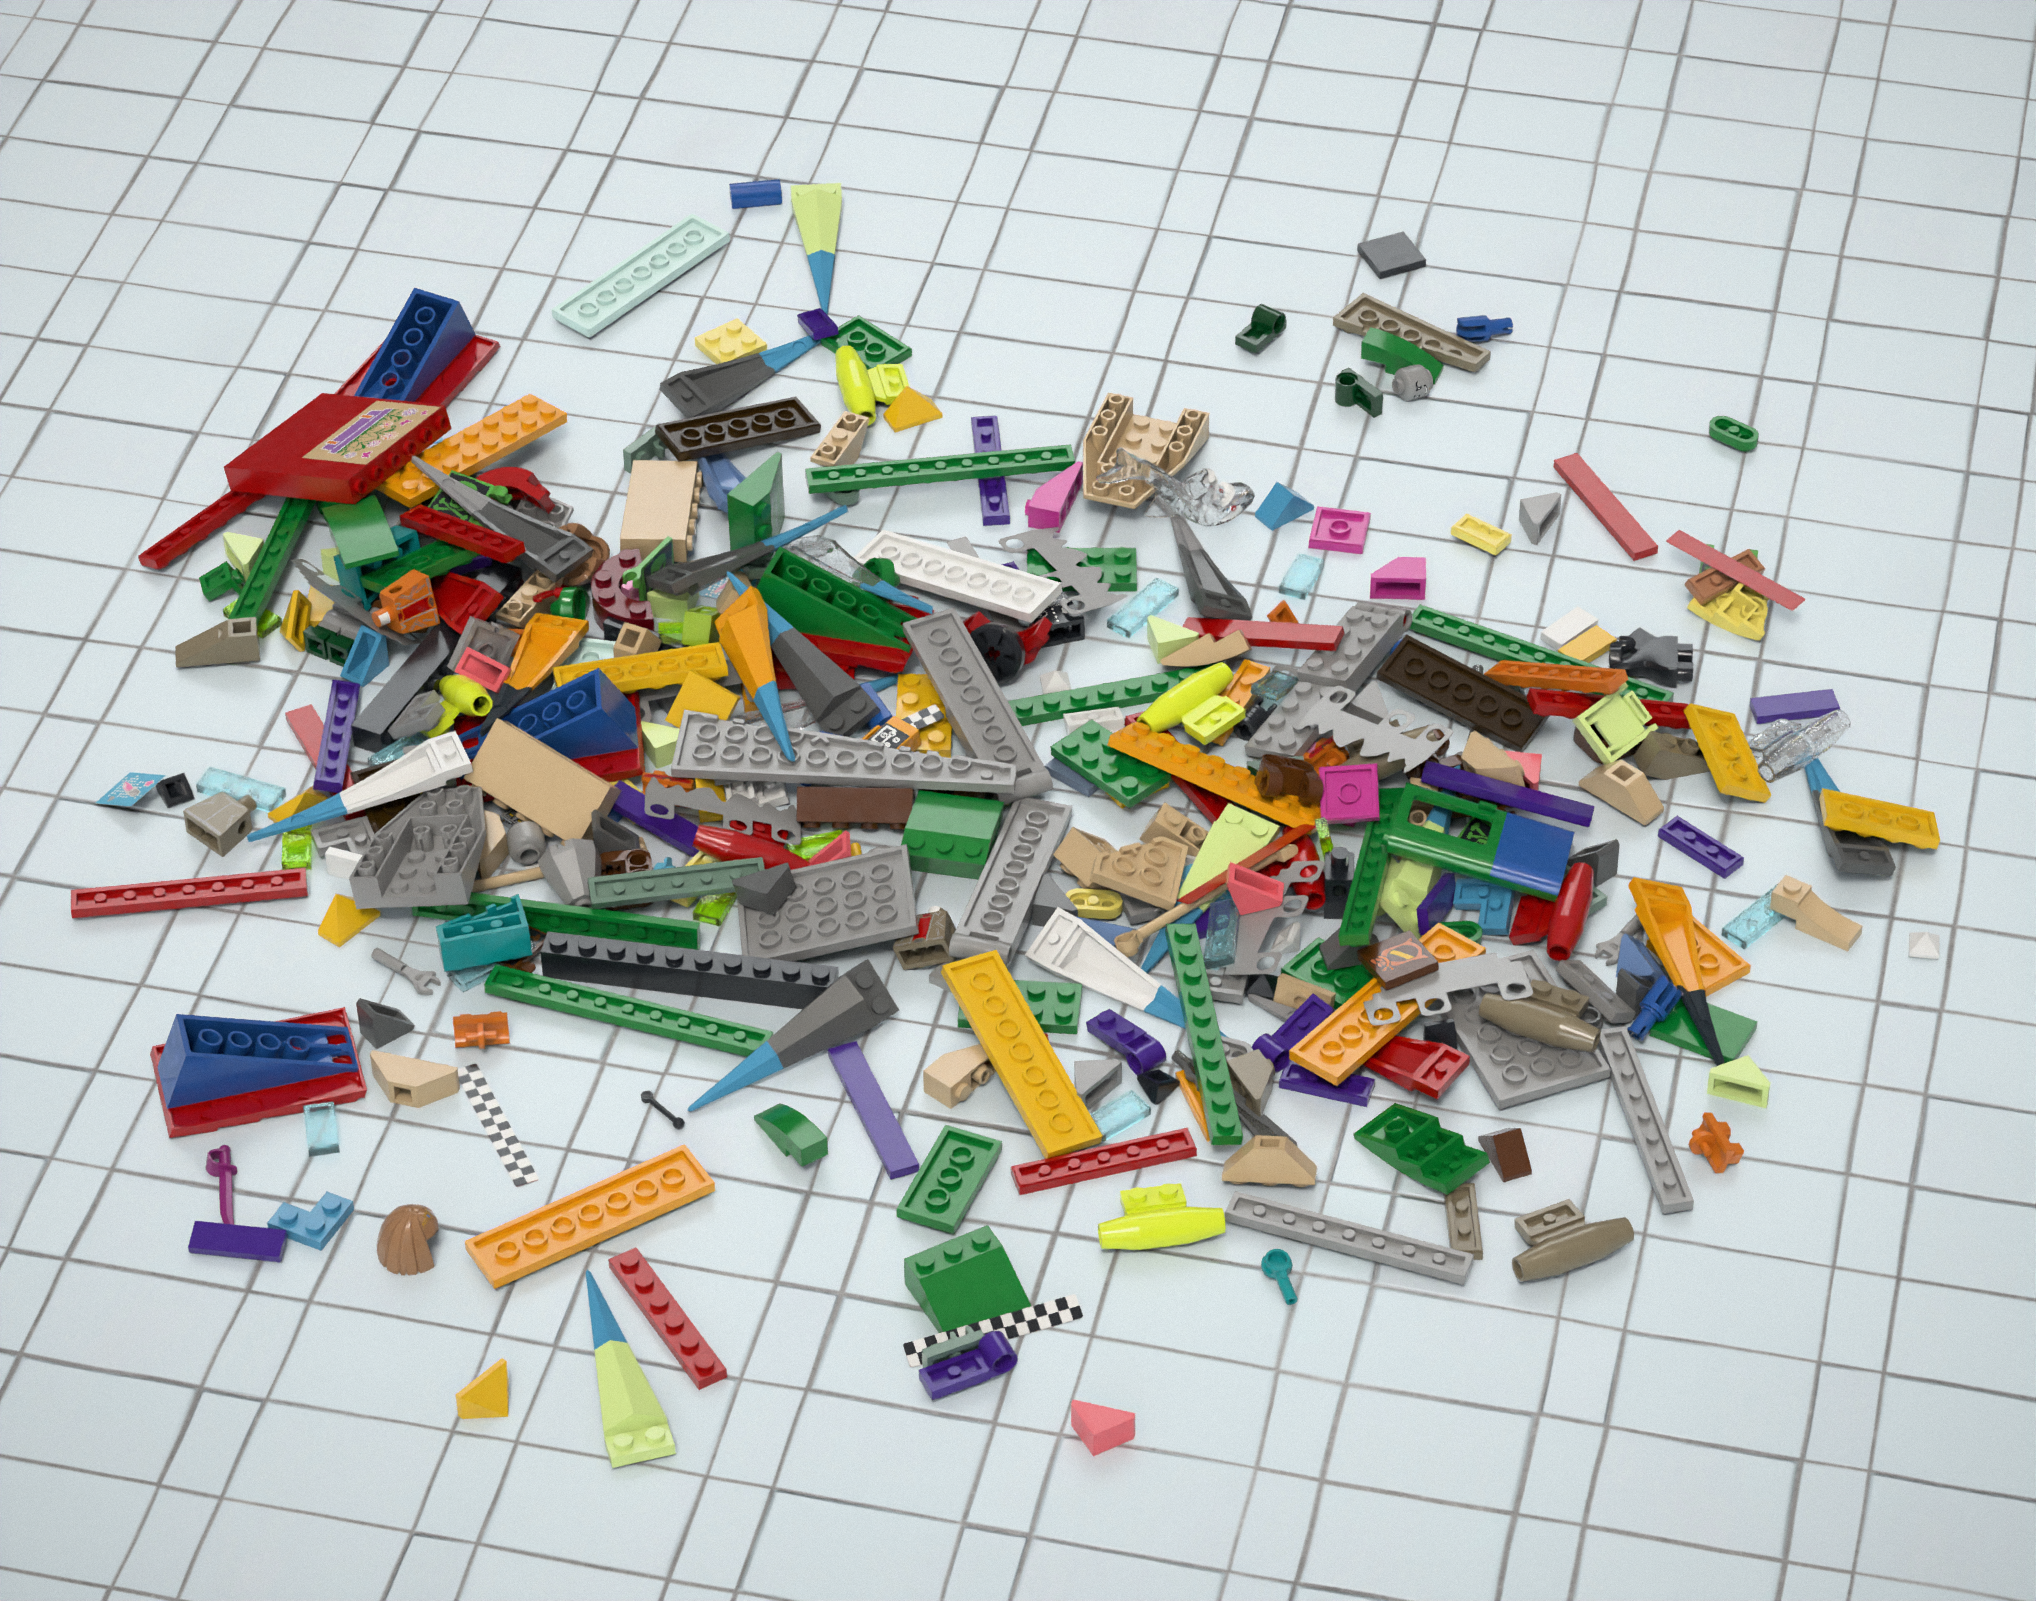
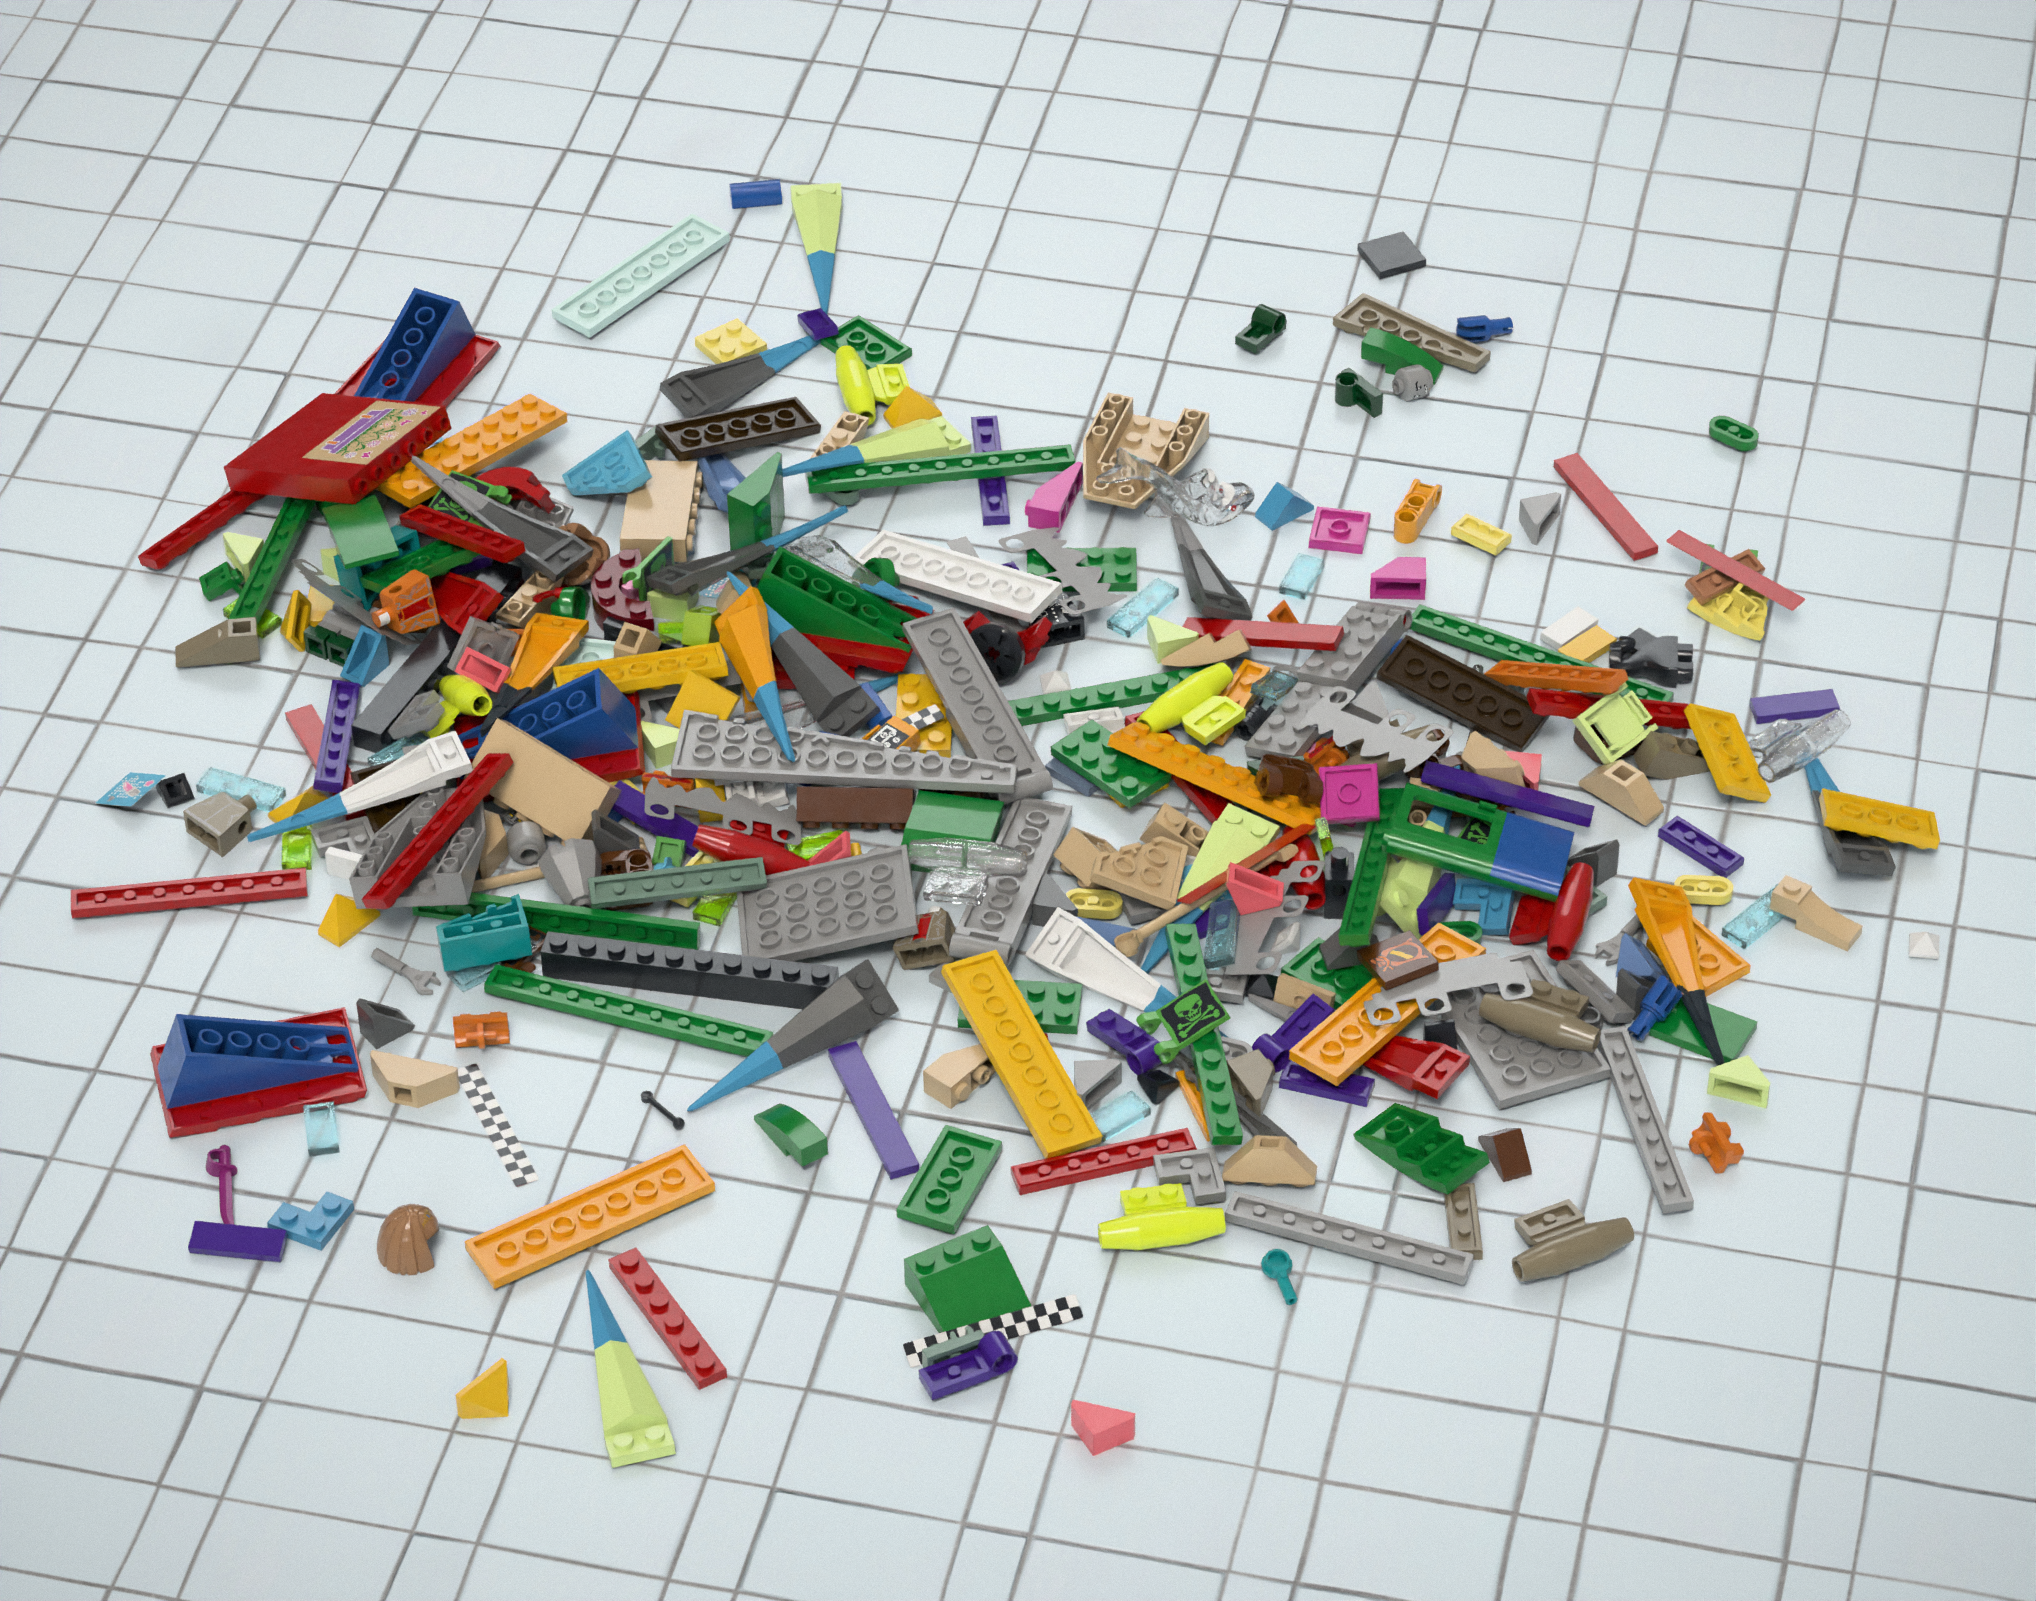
dark grey slope [732,862,796,915] -> none
none -> red plate [361,753,514,910]
none -> medium azure plate [562,430,652,496]
none -> bright green tile [652,836,687,867]
none -> yellowish green plate [782,416,971,477]
none -> clear plate [908,837,1027,906]
none -> bright green flag [1136,979,1231,1064]
none -> light grey plate [1153,1147,1226,1205]
none -> light orange piece [1393,479,1442,544]
none -> light yellow plate [1674,875,1733,905]

